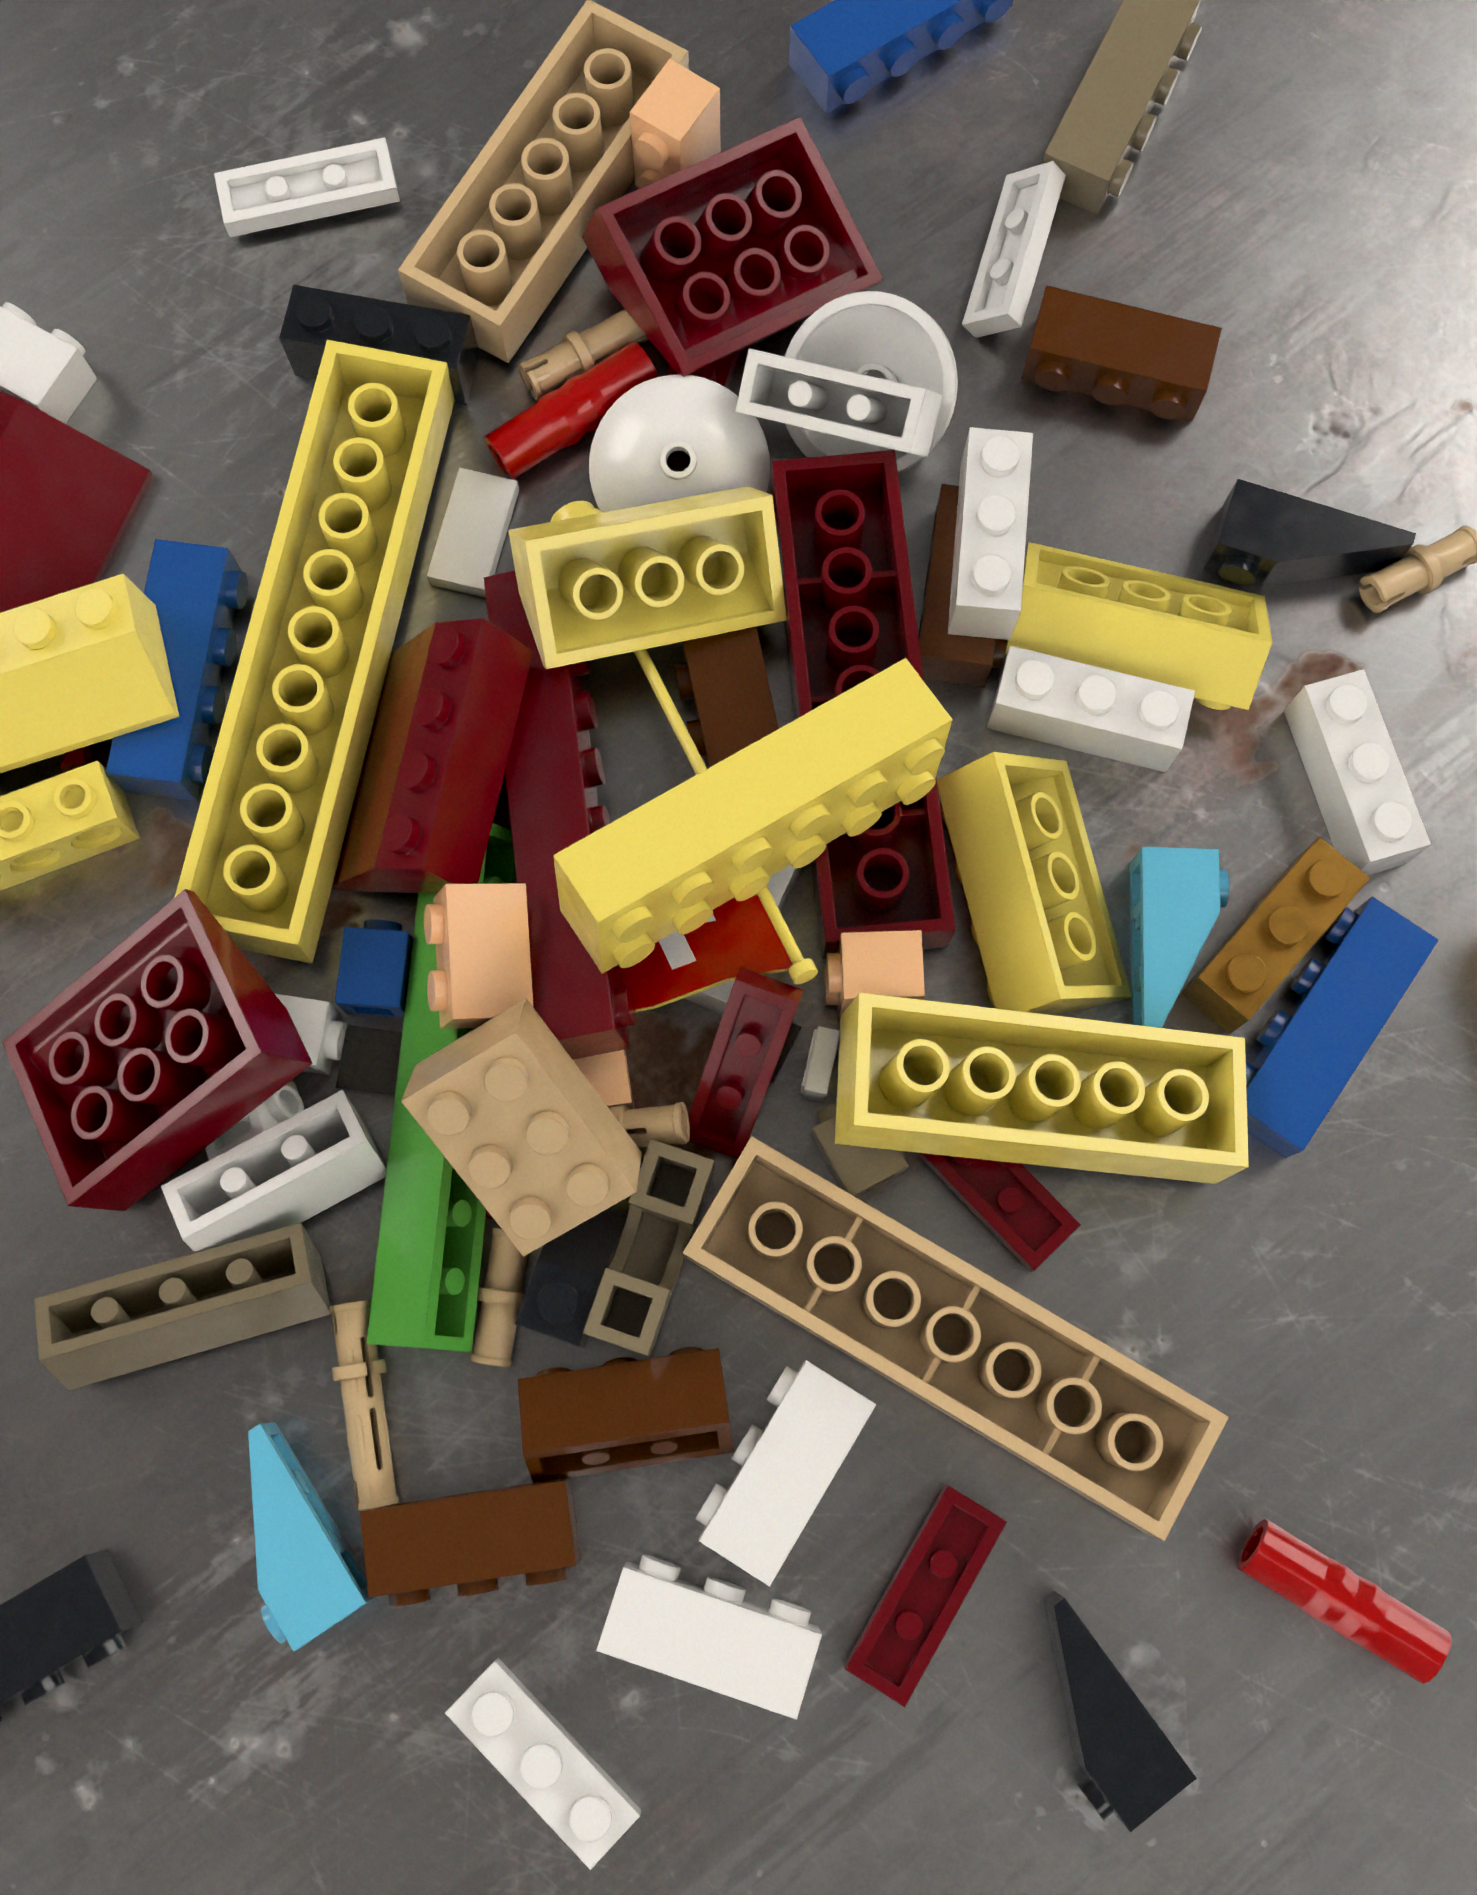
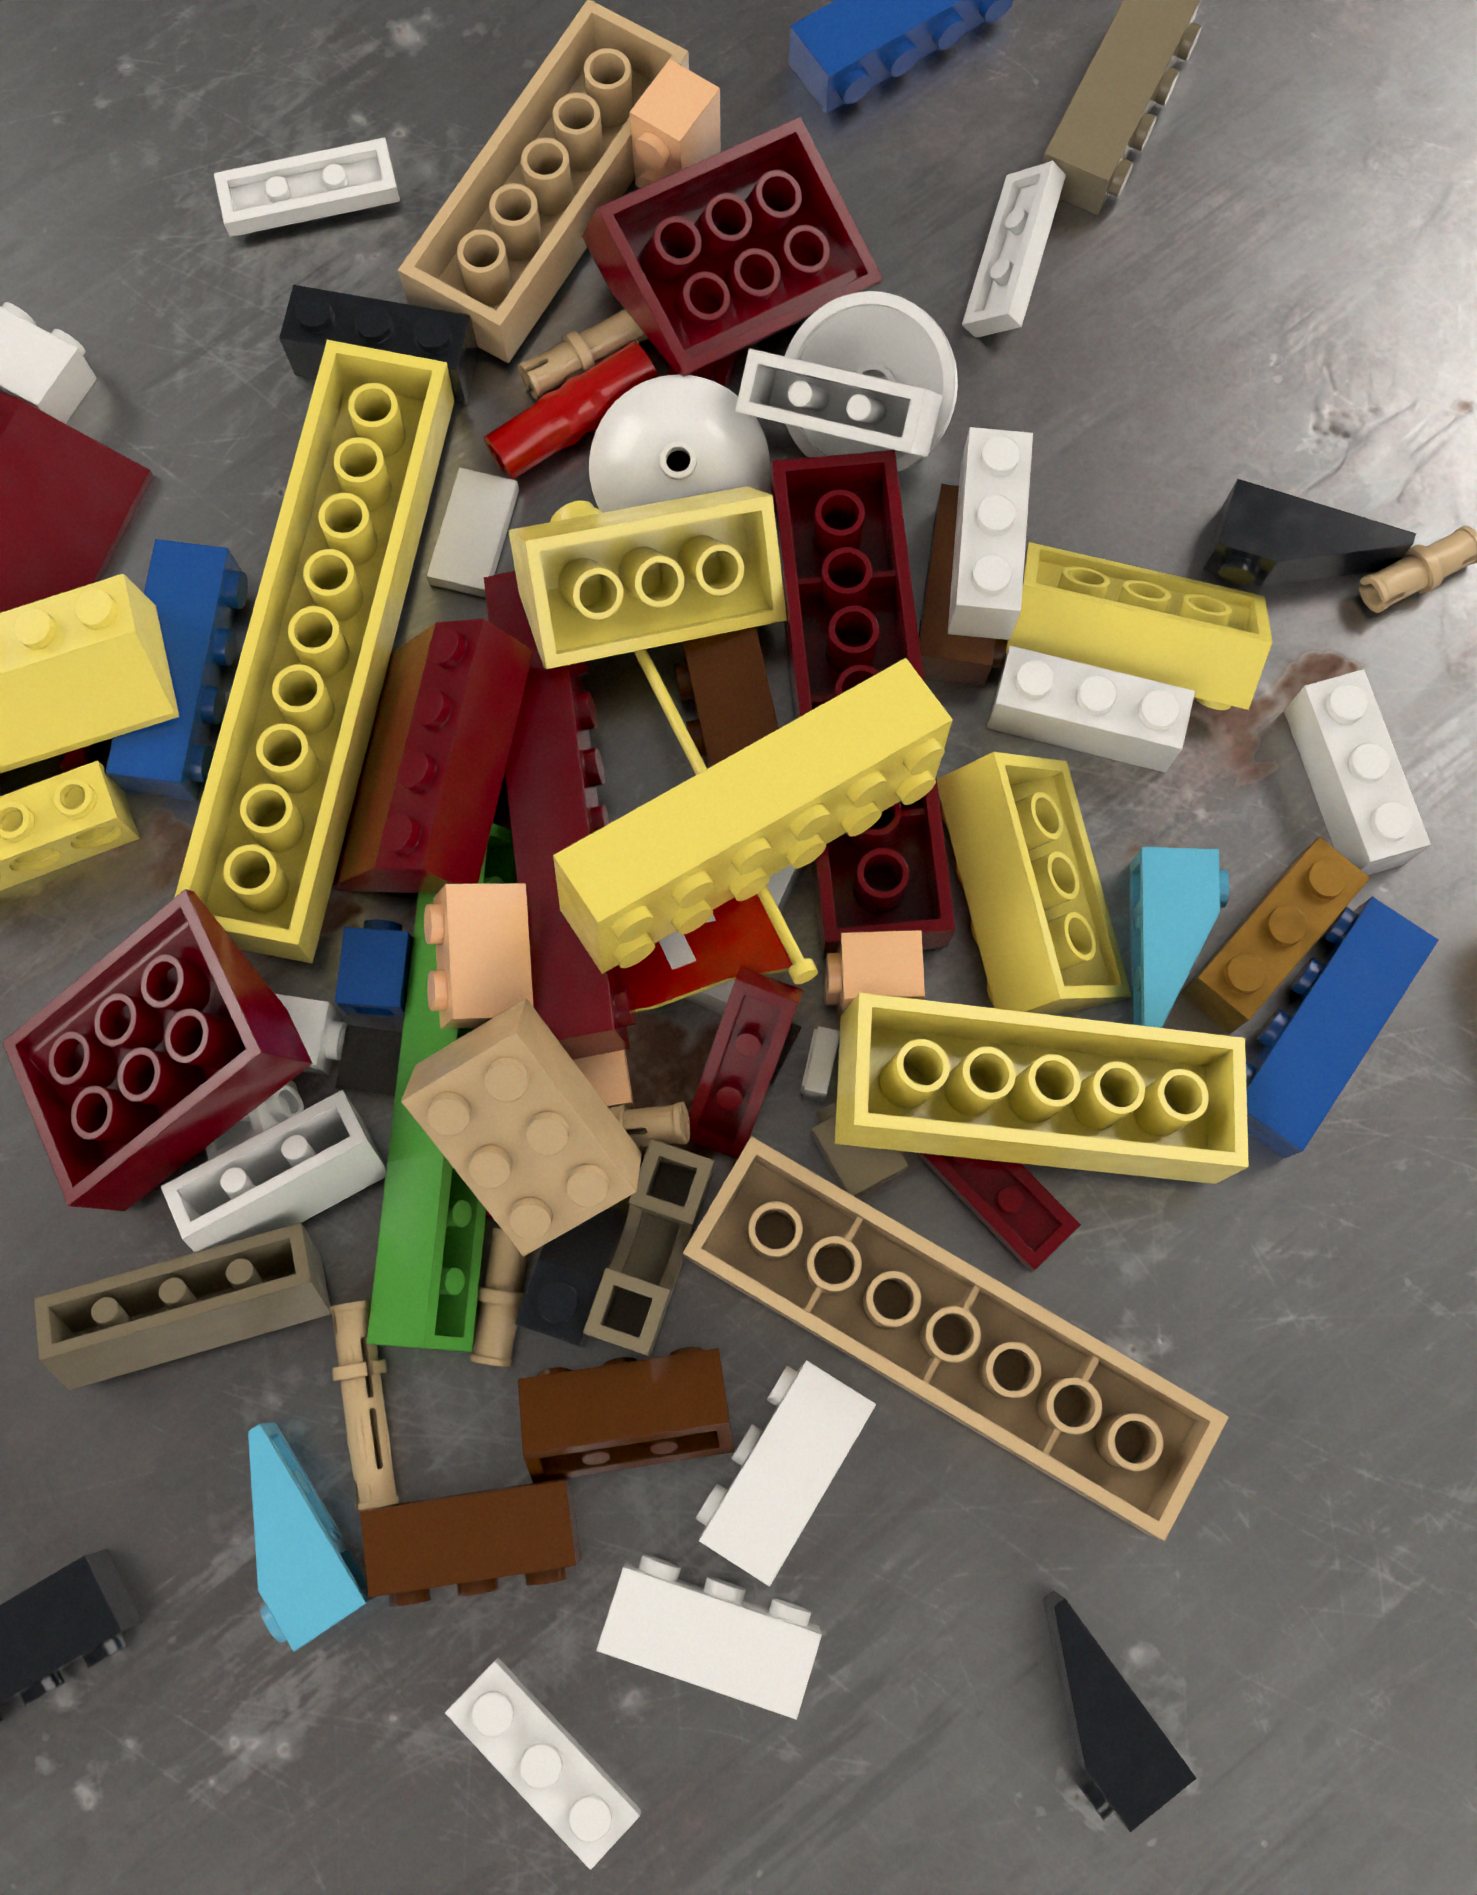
dark red plate [843,1484,1007,1707] -> none
reddish brown brick [1021,285,1222,421] -> none
red axle [1237,1519,1452,1684] -> none

